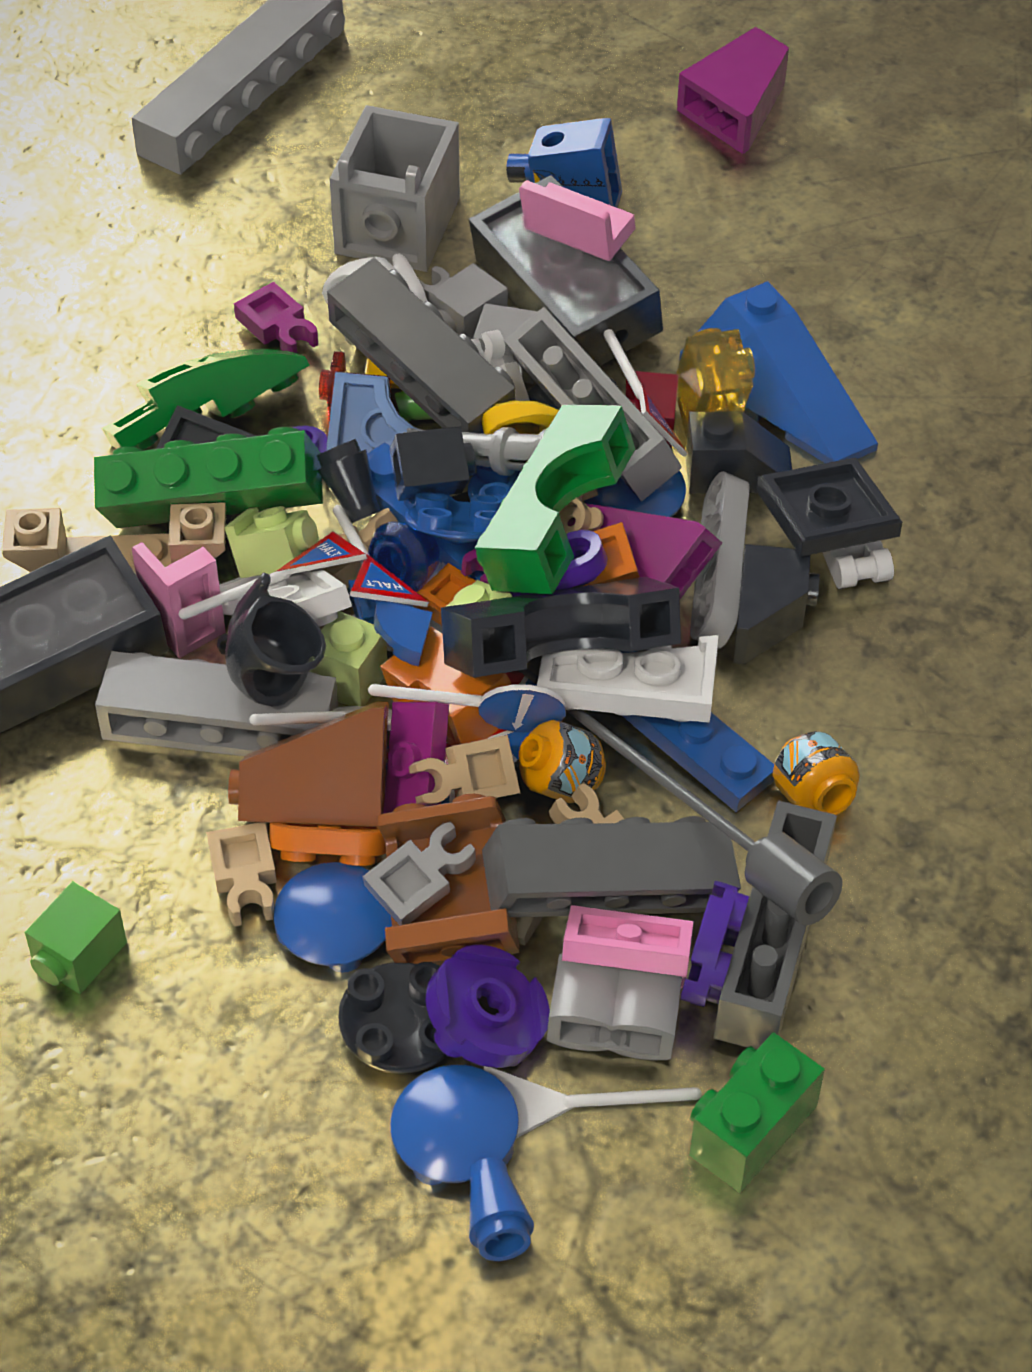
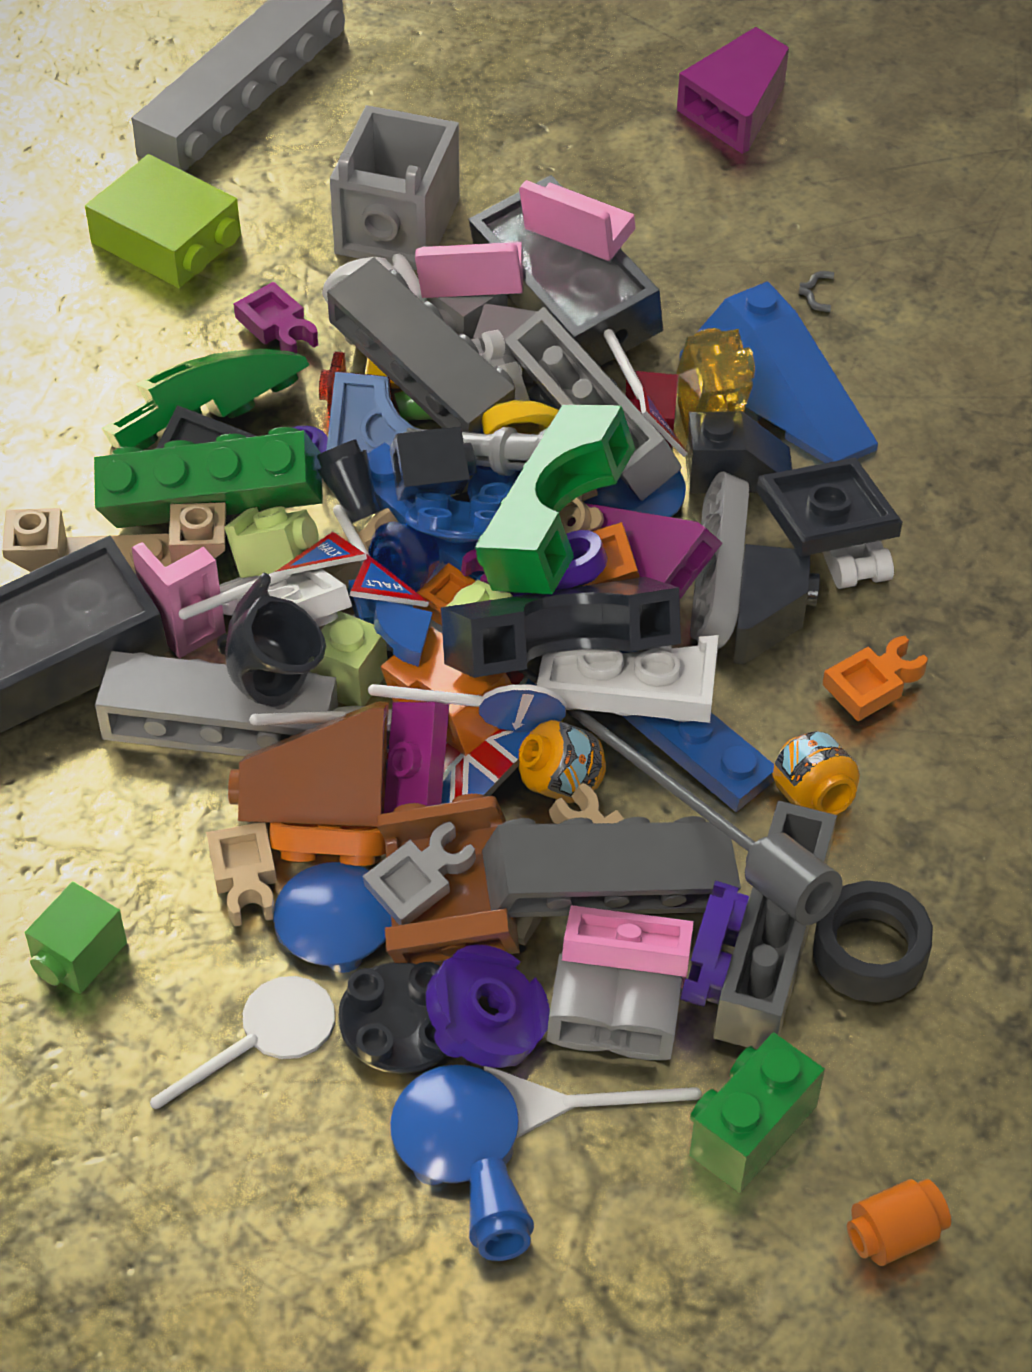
tan plate [409,735,520,805] -> none
blue torso [506,118,622,208] -> none
none -> lime brick [84,154,241,288]
none -> white piece [150,976,335,1109]
none -> bright pink panel [415,242,523,298]
none -> dark grey piece [799,271,835,312]
none -> black tyre [813,880,933,1002]
none -> orange plate [822,636,928,721]
none -> orange brick [847,1179,951,1266]

